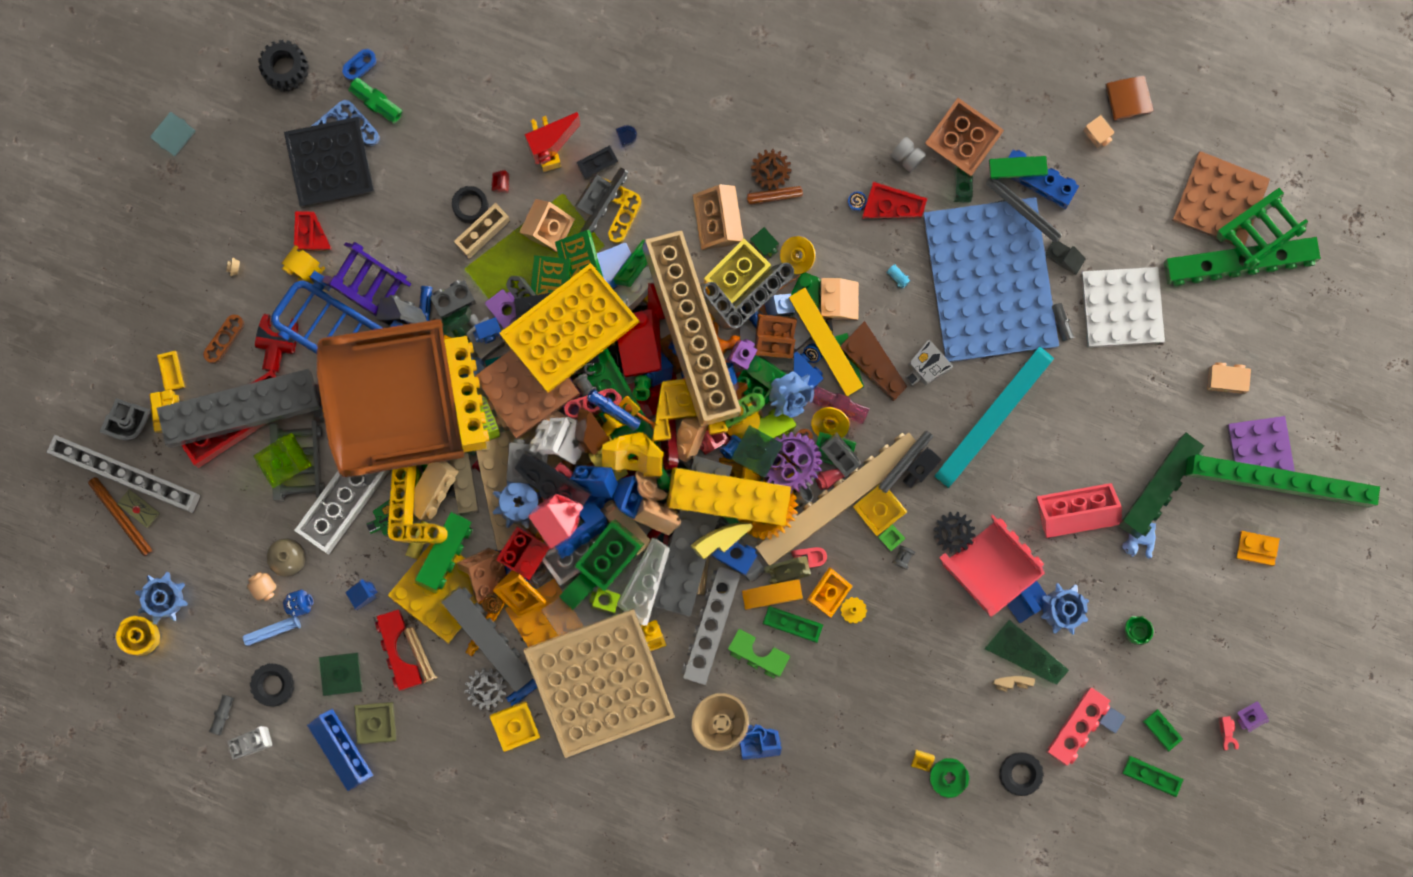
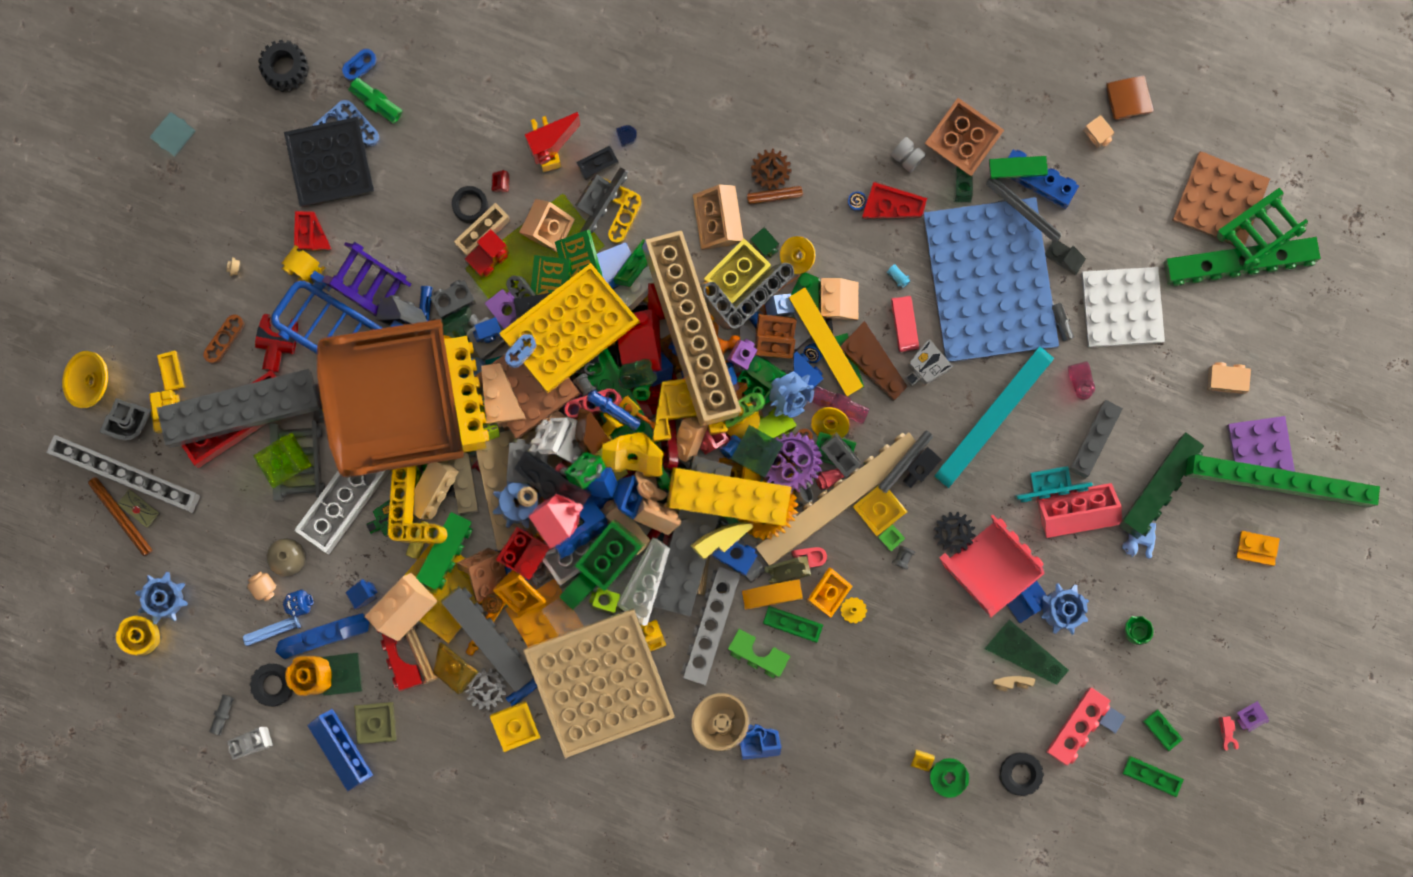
none -> yellow dish [62,351,108,408]
none -> blue brick [275,613,369,660]
none -> light orange brick [286,656,332,695]
none -> light nougat slope [364,573,438,641]
none -> clear yellow slope [433,642,478,695]
none -> red brick [465,229,509,279]
none -> light nougat wing [481,363,526,424]
none -> medium blue beam [505,334,536,368]
none -> tan plate [518,487,537,507]
none -> green piece [560,452,606,489]
none -> clear green piece [618,359,657,389]
none -> coral beam [891,296,919,352]
none -> teal bracket [1014,466,1093,502]
none -> clear pink piece [1068,361,1095,400]
none -> dark grey brick [1069,400,1123,479]

